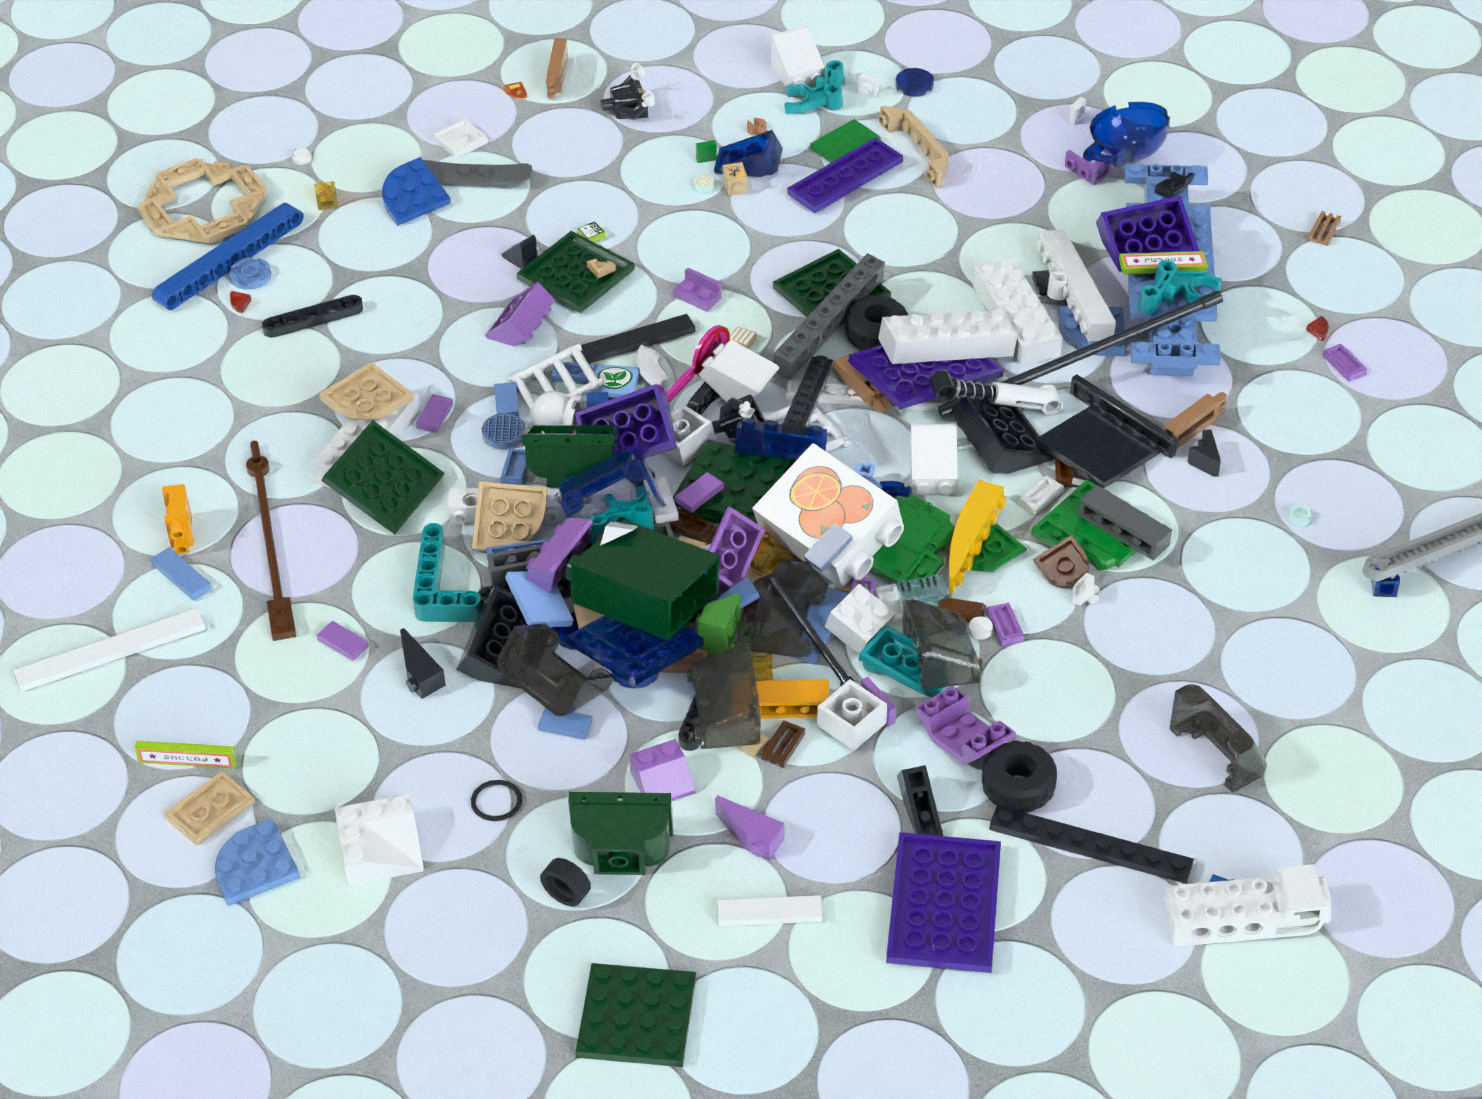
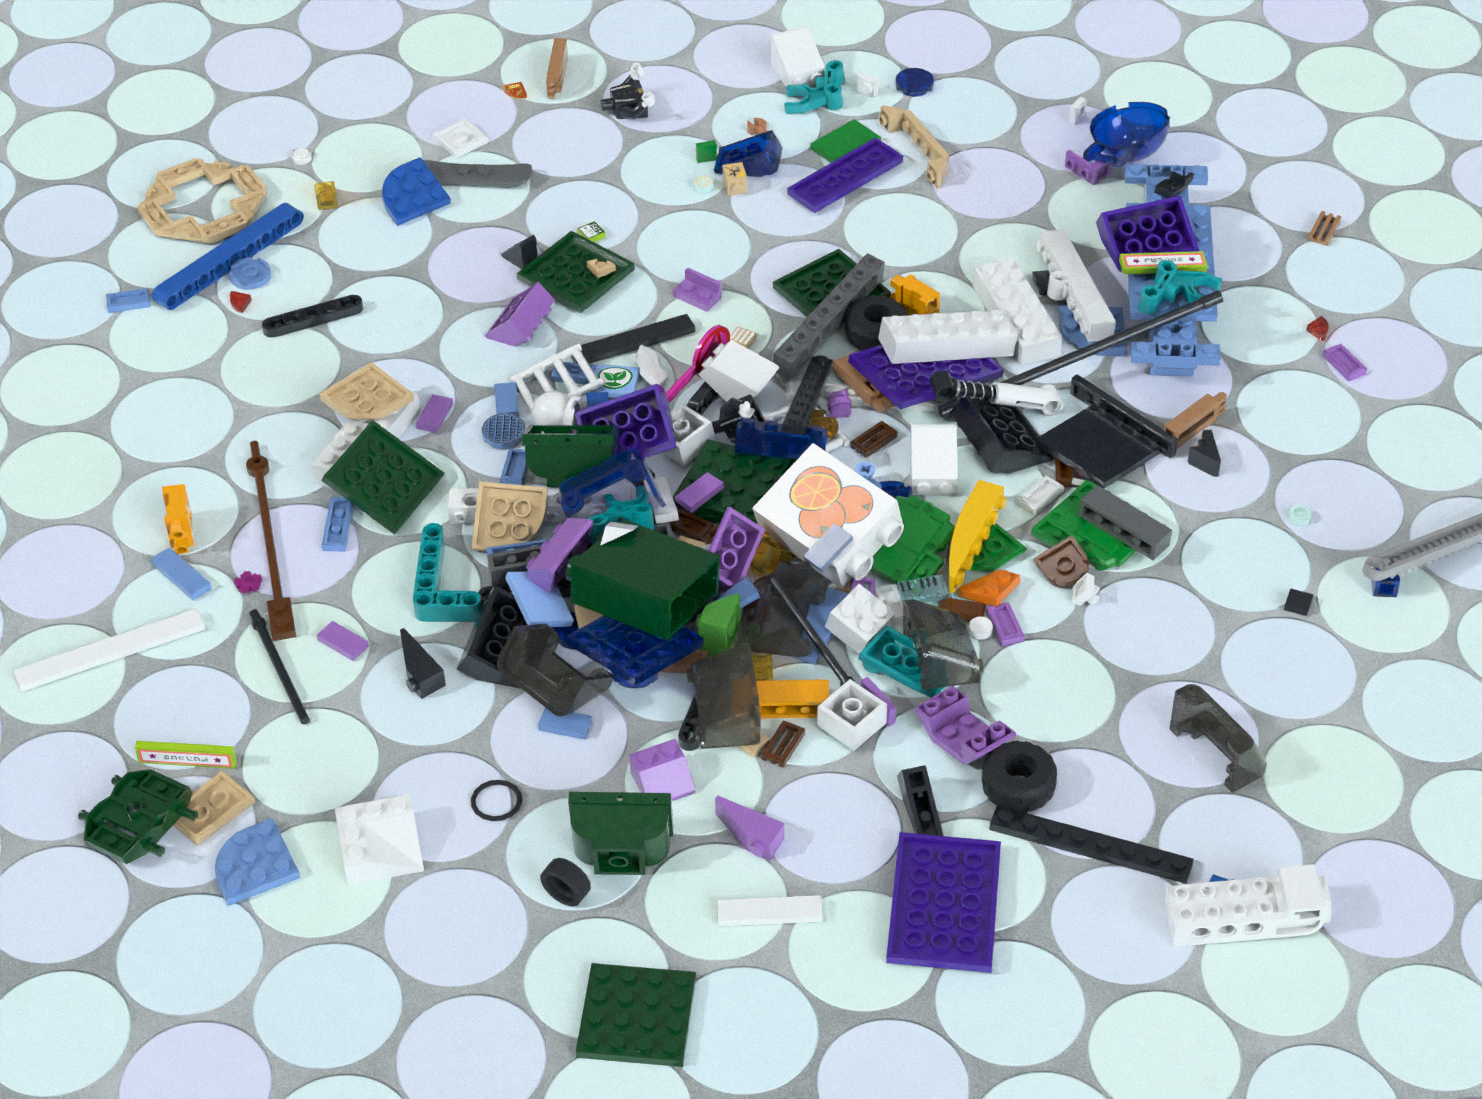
none -> dark green piece [78,769,198,865]
none -> medium blue tile [106,288,151,313]
none -> magenta plant [233,571,262,593]
none -> black bar [249,609,310,725]
none -> medium blue tile [322,497,354,552]
none -> pearl gold piece [811,409,839,439]
none -> medium lavender piece [827,389,852,418]
none -> reddish brown tile [850,421,897,458]
none -> light orange hips [890,274,940,315]
none -> orange wing [957,569,1021,607]
none -> black tile [1284,588,1314,616]

